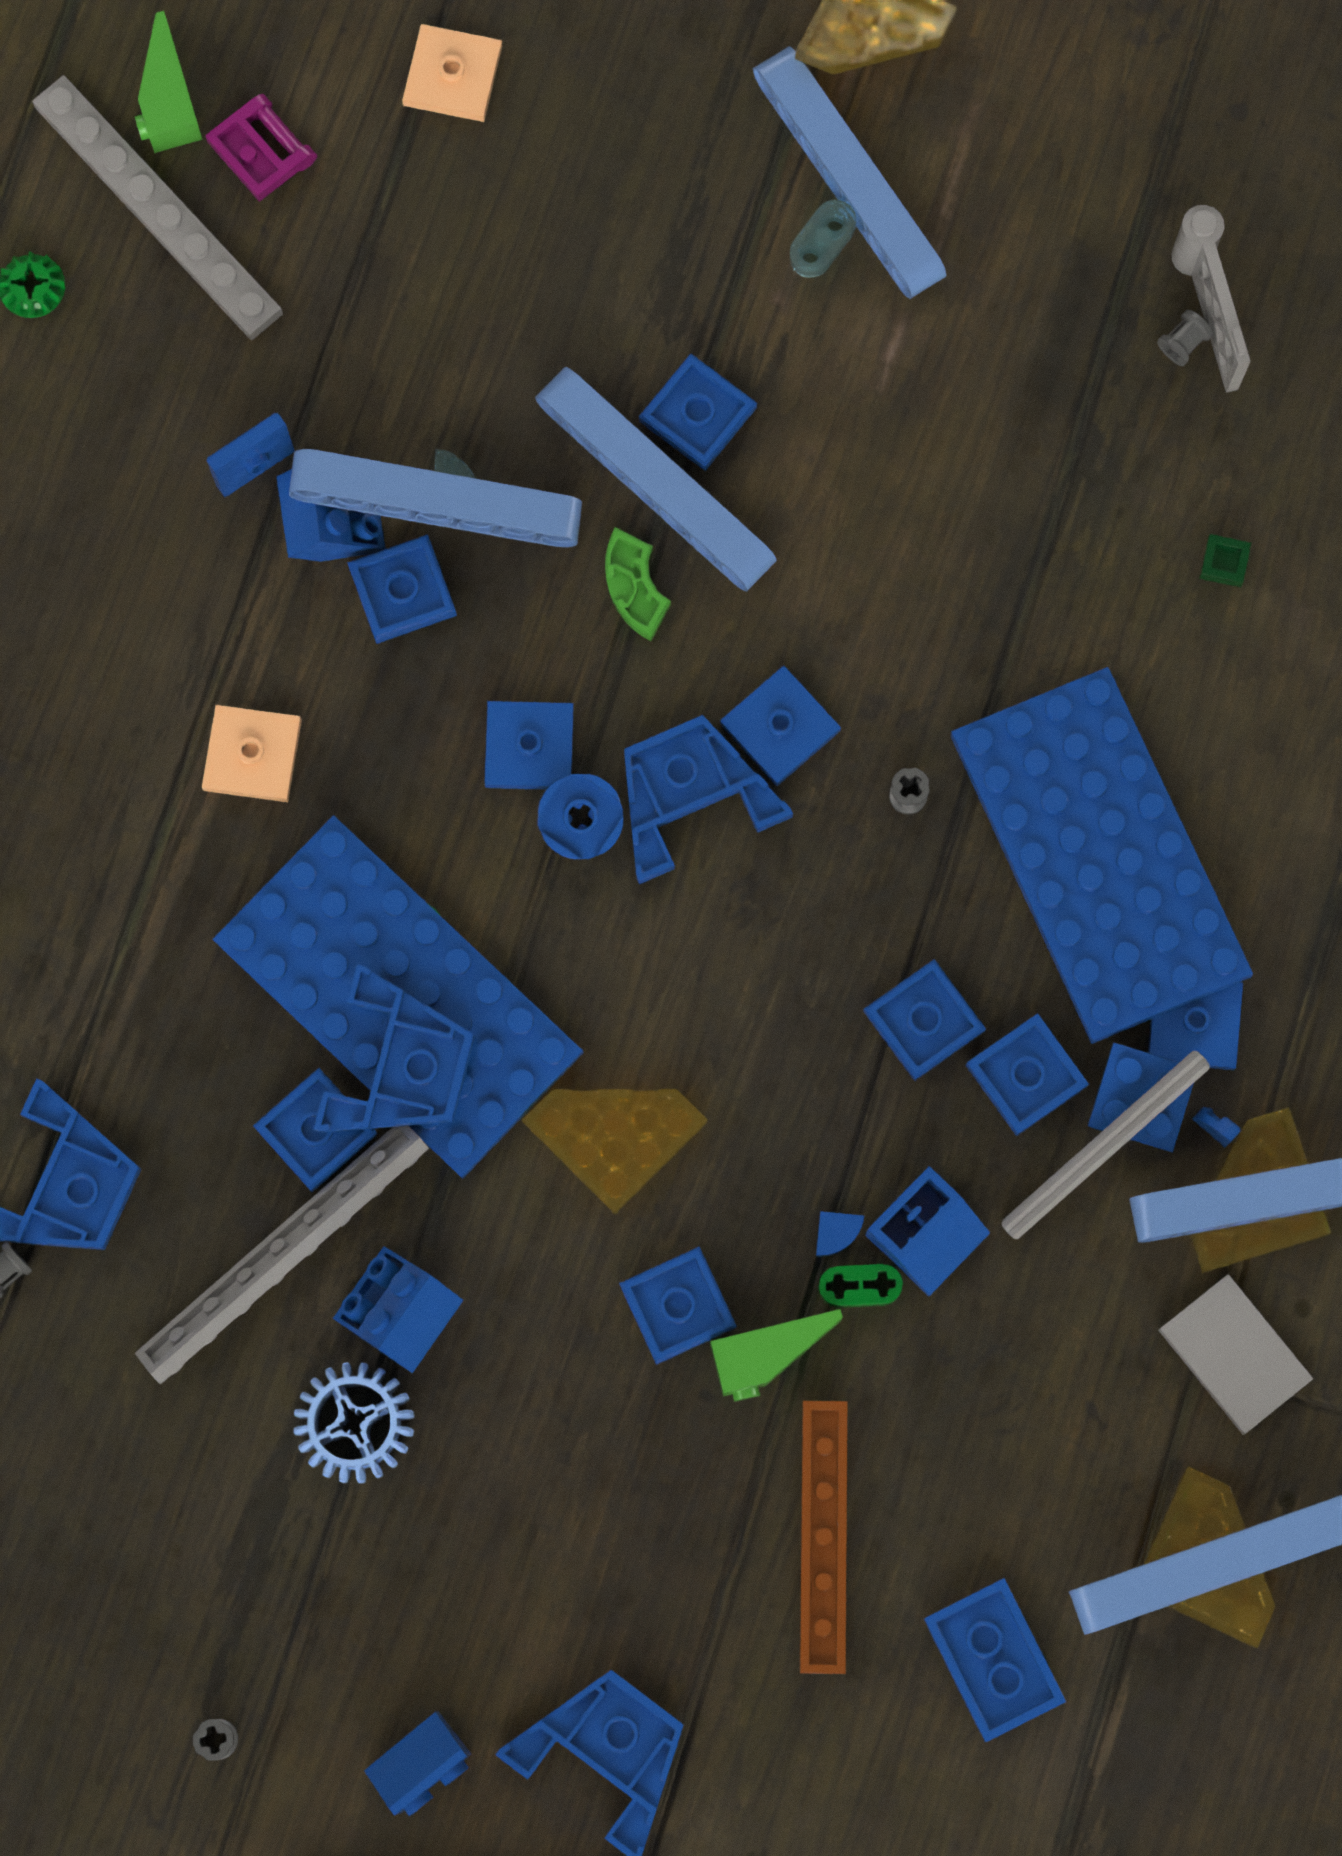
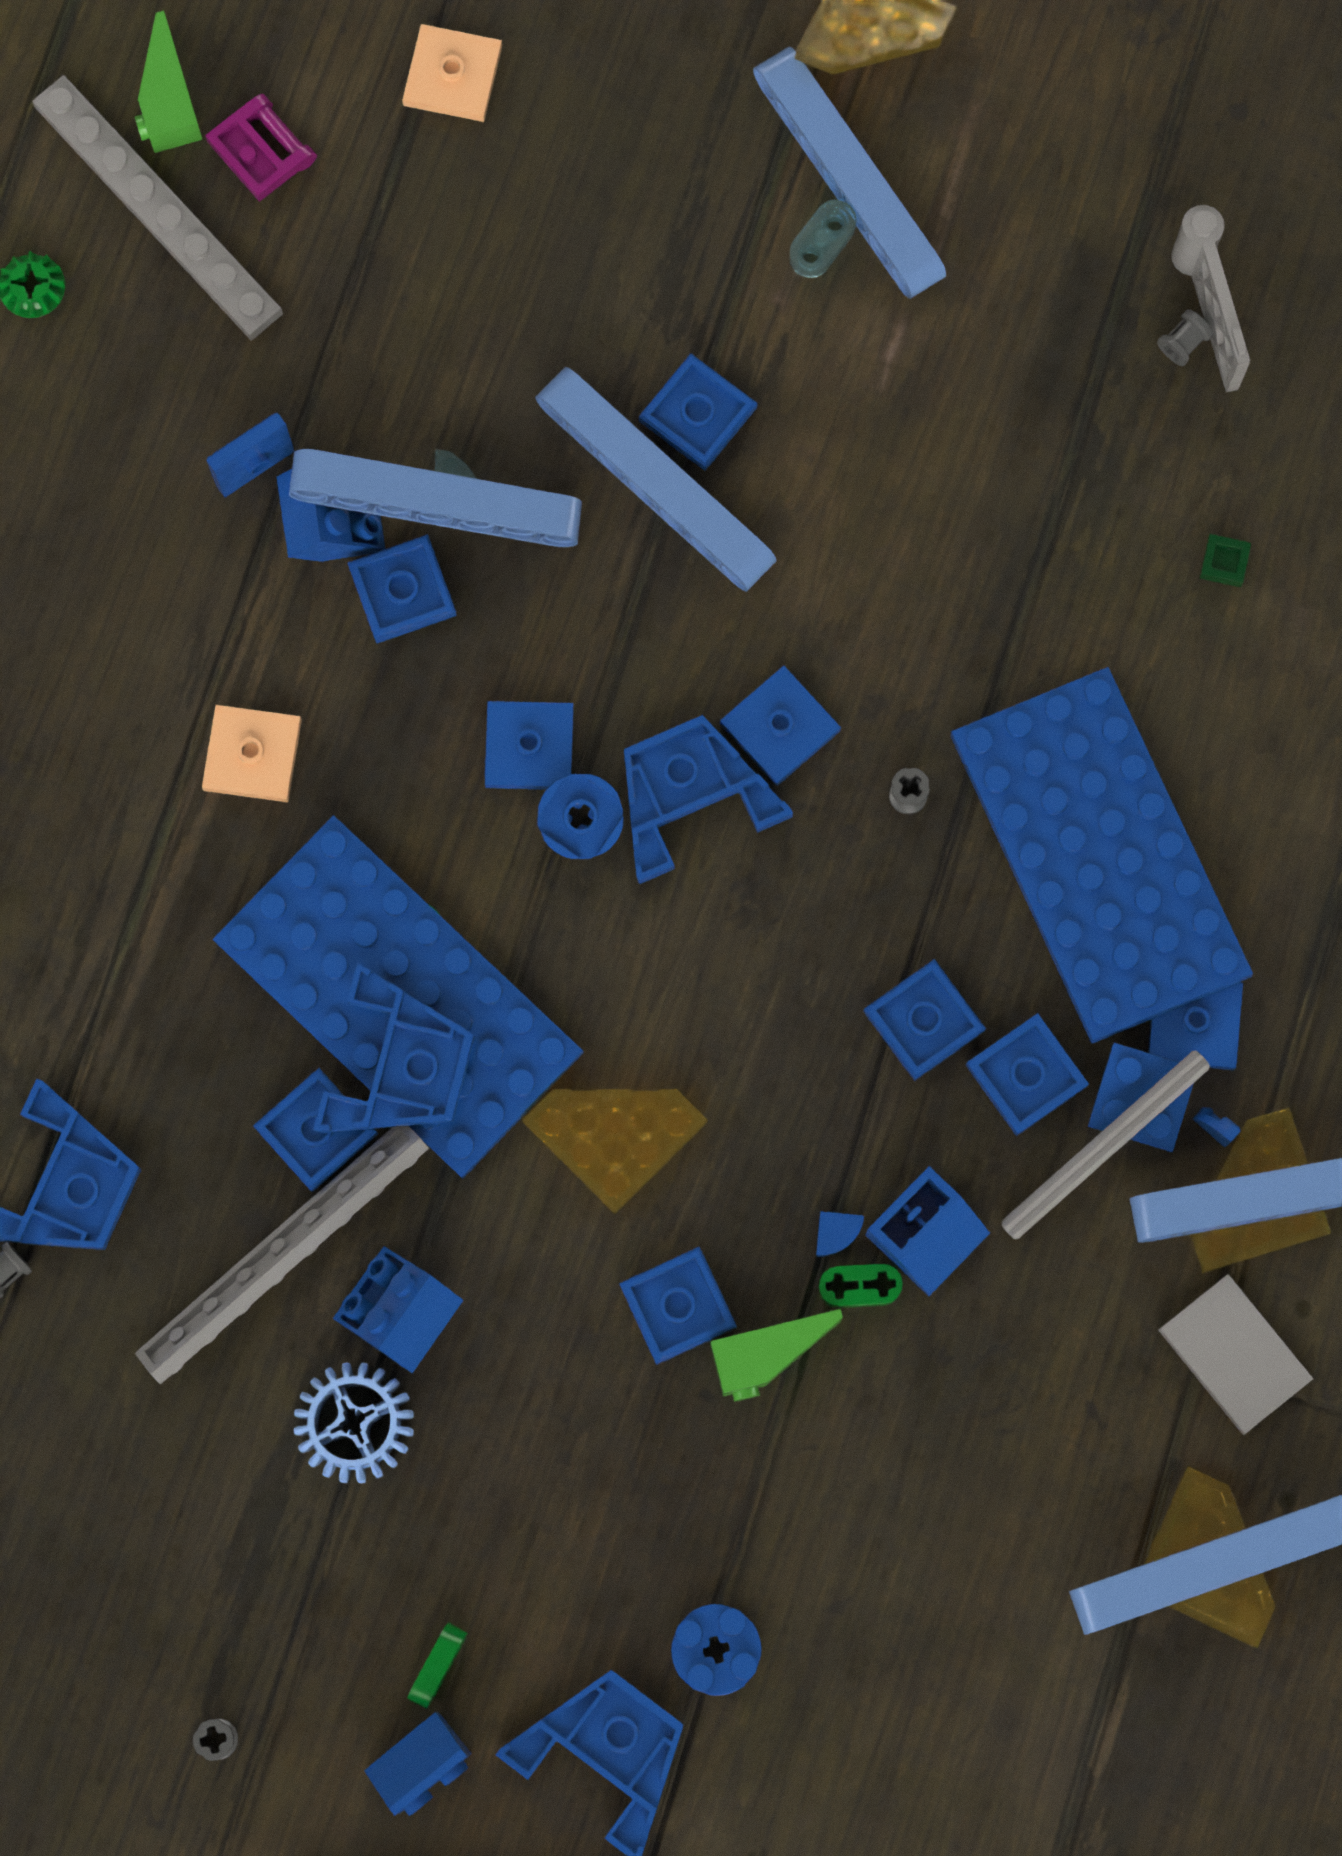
bright green tile [605,527,671,641] -> none
dark orange plate [800,1401,848,1674] -> none
blue plate [923,1578,1066,1742] -> none
none -> green beam [407,1622,468,1709]
none -> blue plate [671,1604,761,1696]

